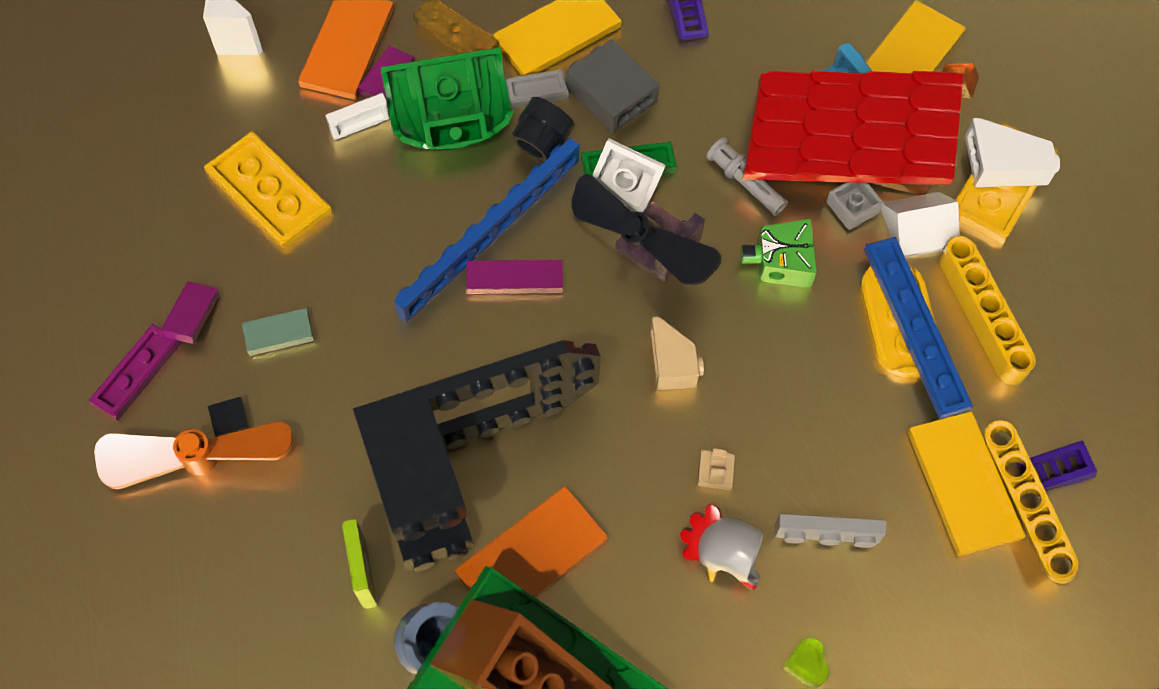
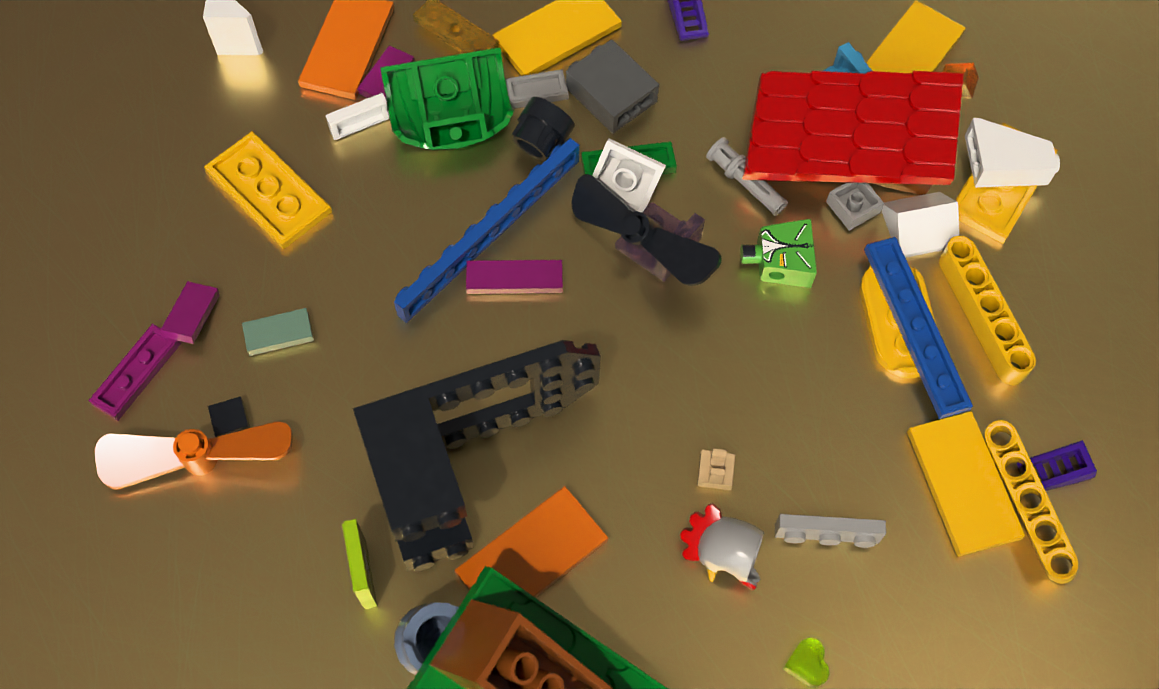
tan slope [650,317,704,390] -> none

